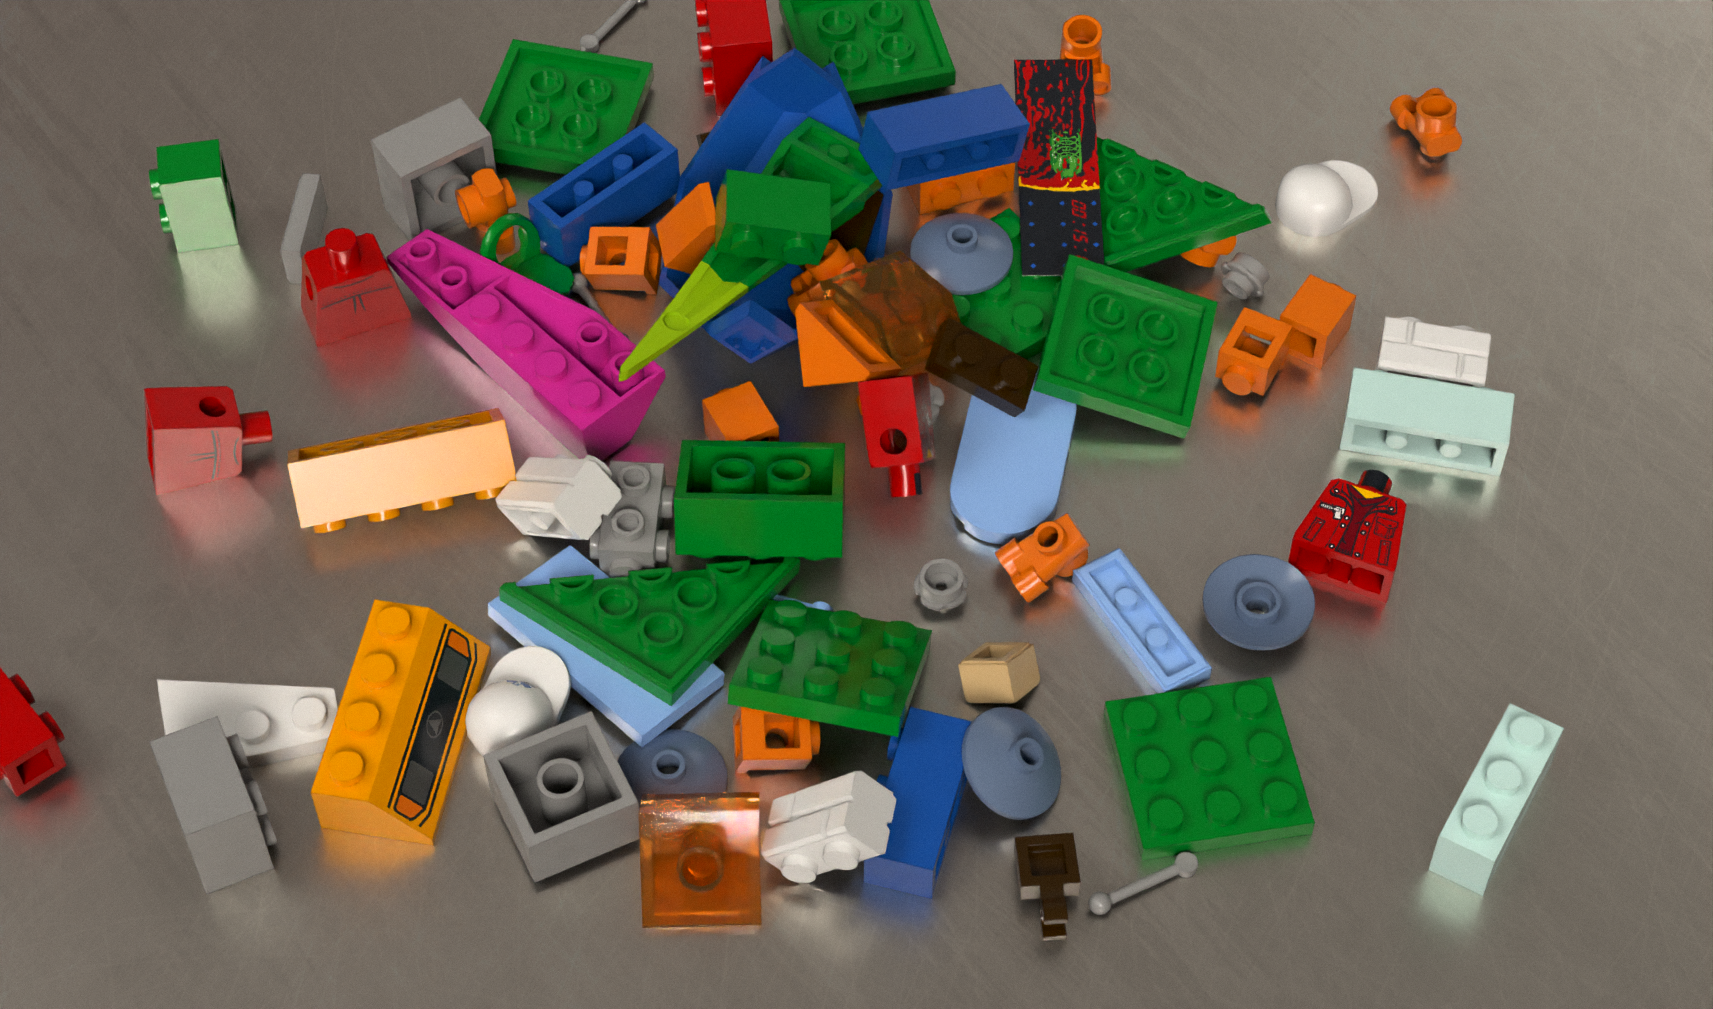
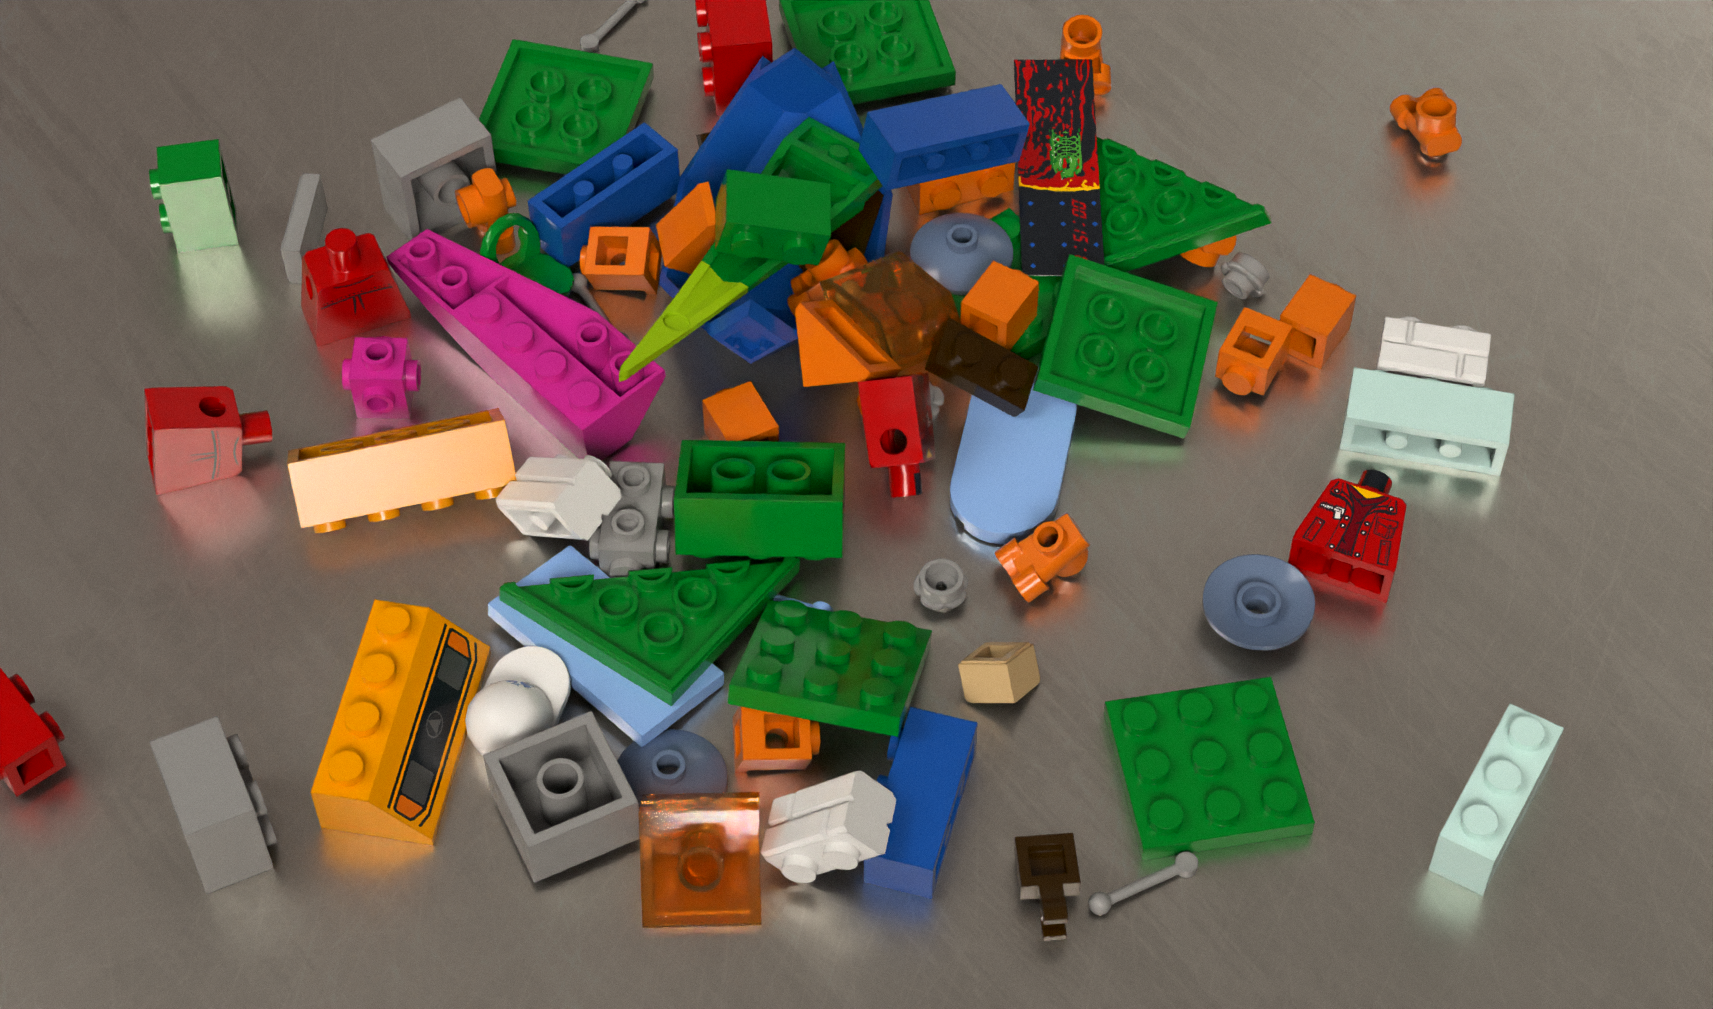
white wing [156,679,339,769] -> none
sand blue dish [962,707,1061,820] -> none
light blue tile [1072,548,1212,694] -> none
white cap [1275,160,1378,237] -> none
none -> dark pink brick [342,336,421,419]
none -> orange brick [960,260,1039,350]

